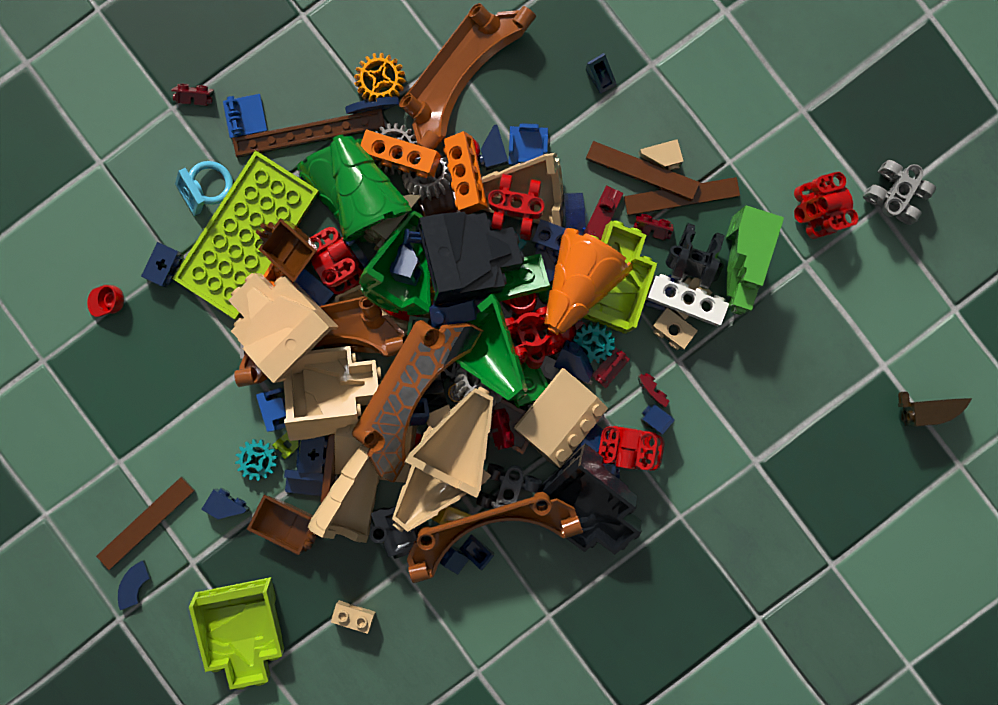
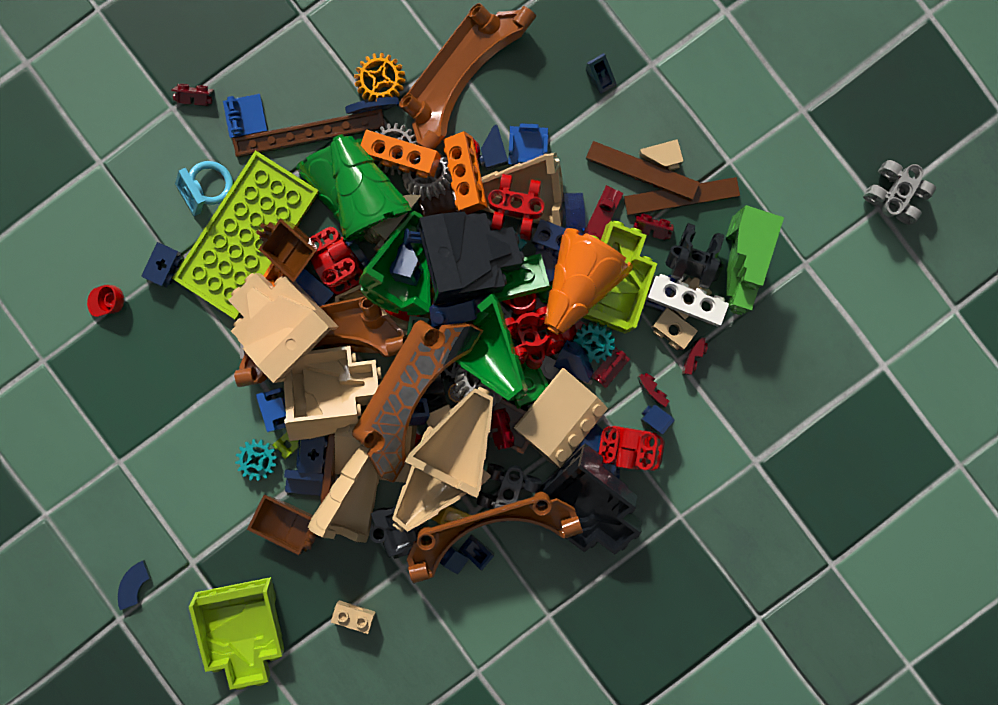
reddish brown tile [96,477,195,570] -> none
dark blue slope [201,488,250,519] -> none
red piece [794,172,859,239] -> none
dark brown piece [898,391,972,426] -> none
none -> dark red slope [682,337,708,375]

